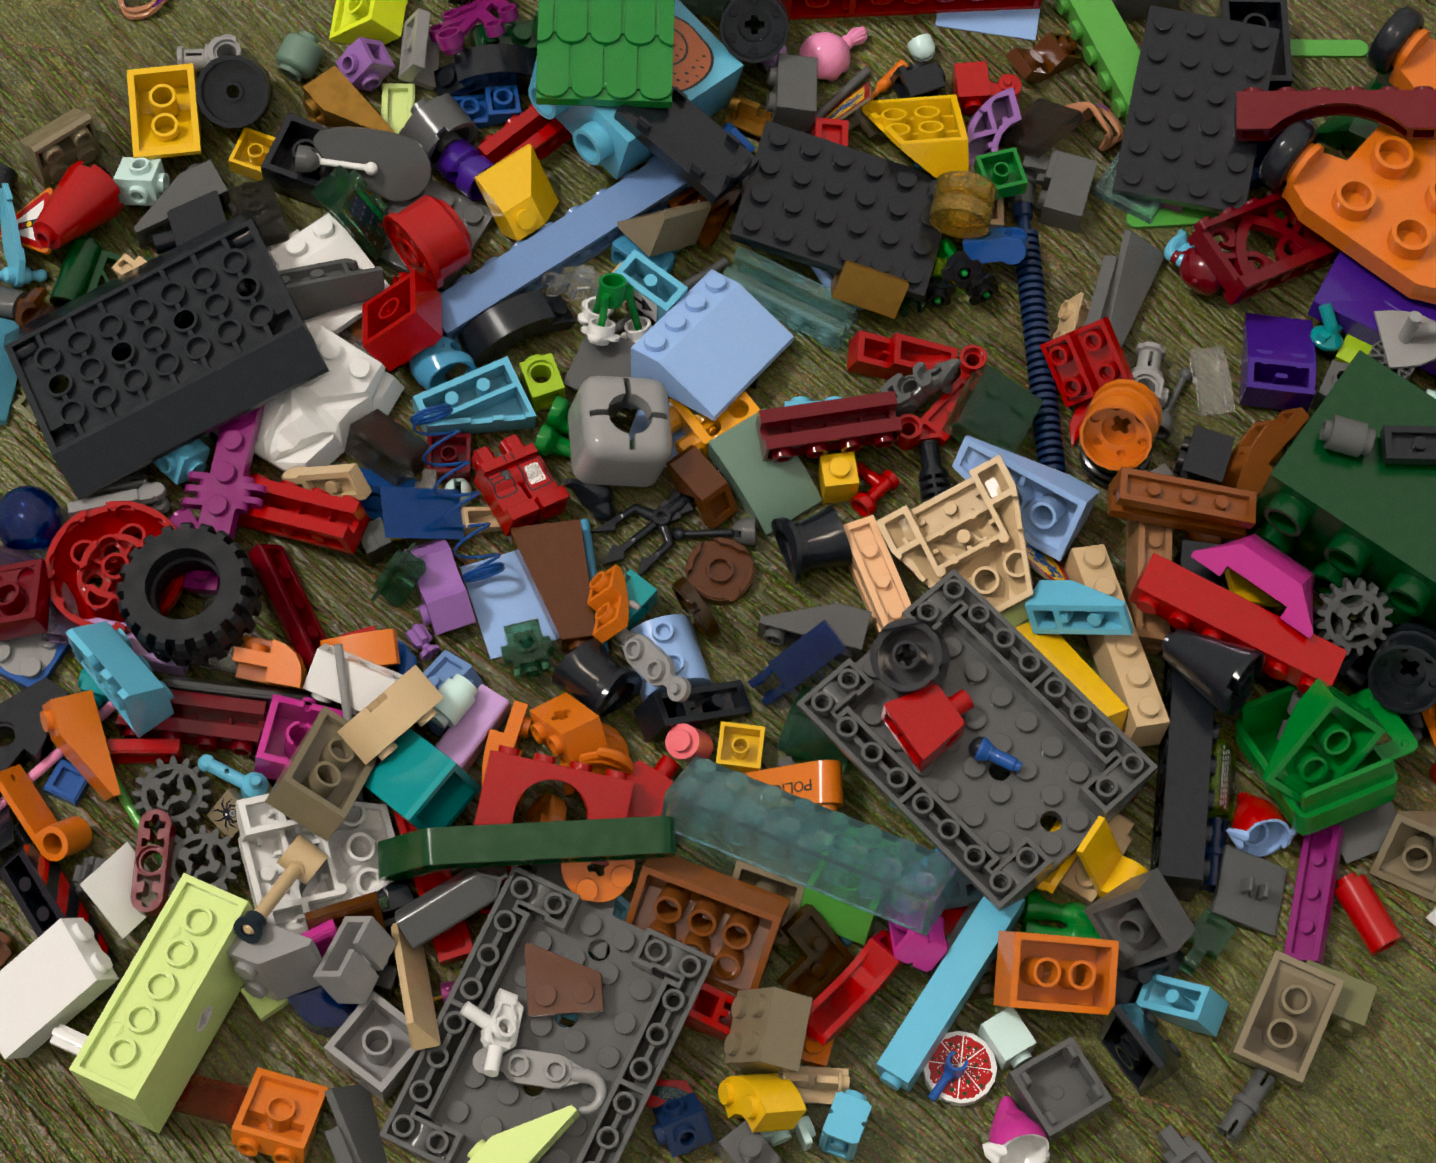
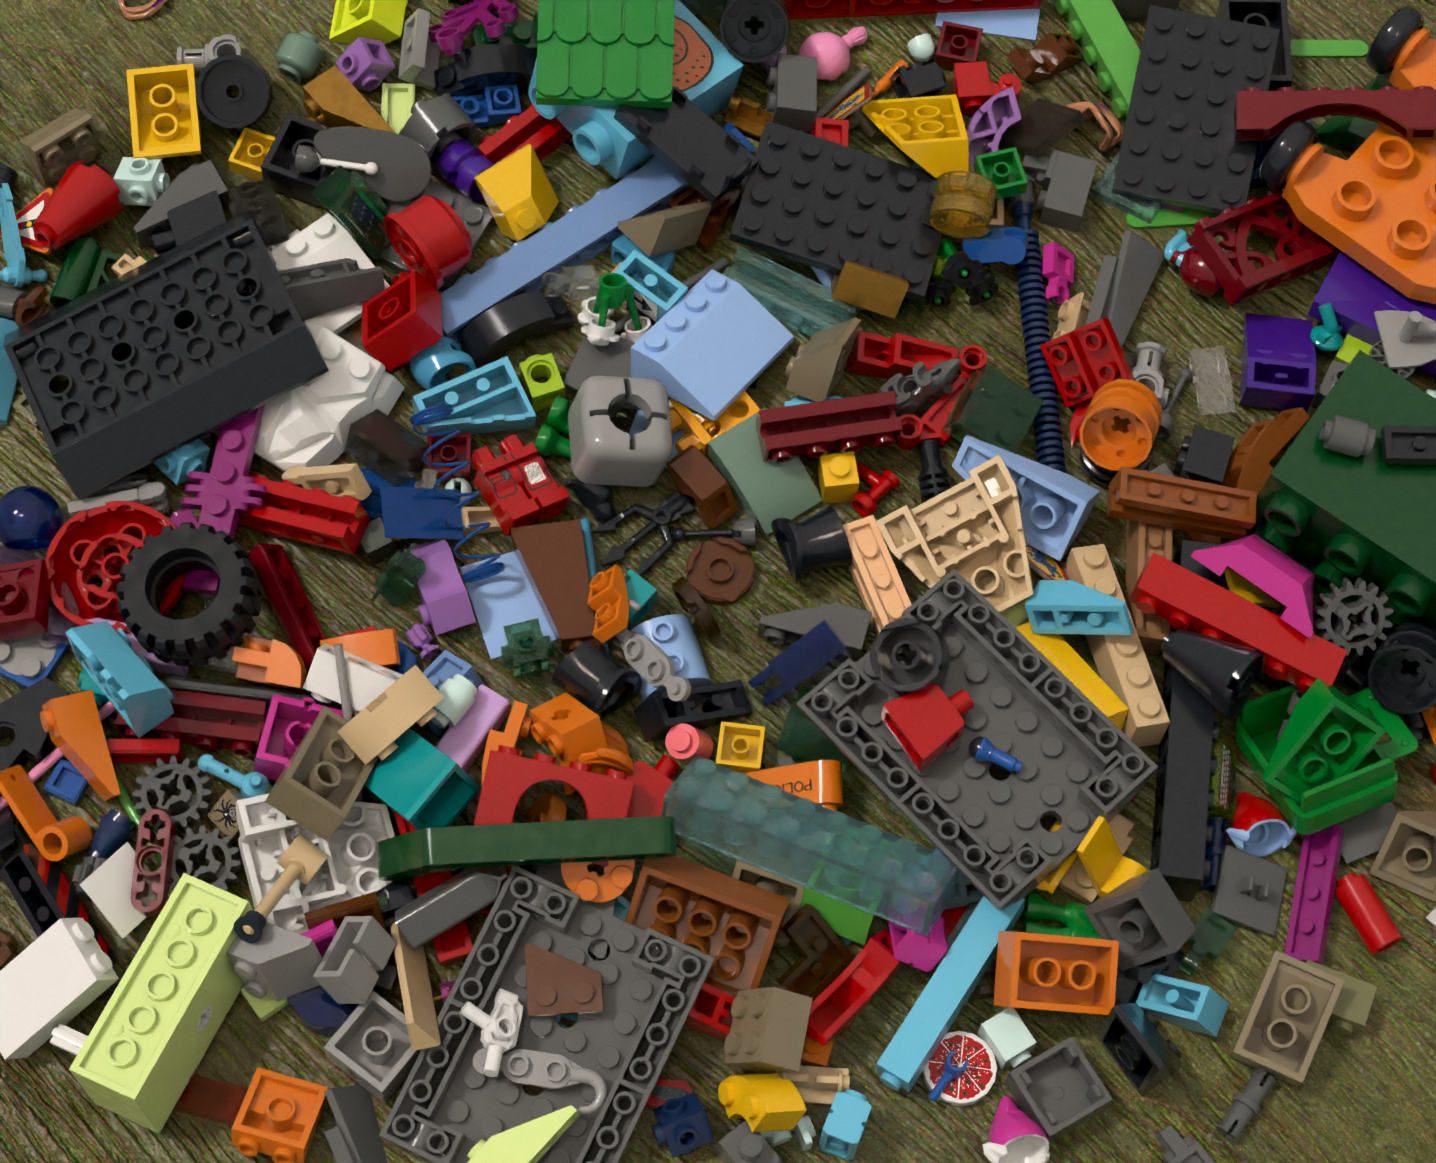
none -> dark blue cone [86,809,136,859]
none -> dark tan slope [784,317,861,402]
none -> dark red piece [934,21,983,69]
none -> dark pink plate [1042,242,1075,305]

